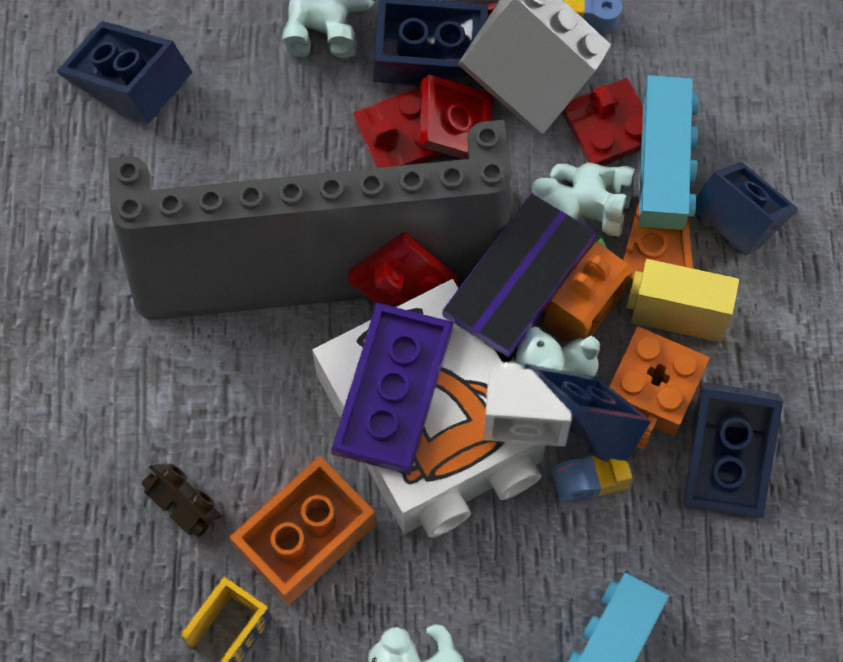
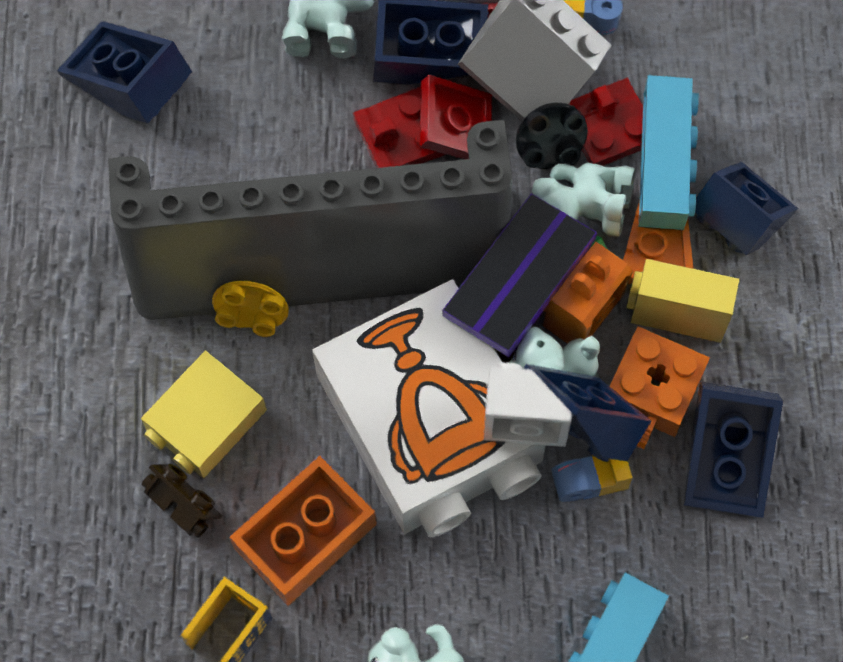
dark purple tile [331,302,454,475] -> none
red hinge [347,232,458,307] -> none
none -> light yellow brick [141,350,267,479]
none -> yellow dish [212,281,289,337]
none -> black dish [516,102,588,169]

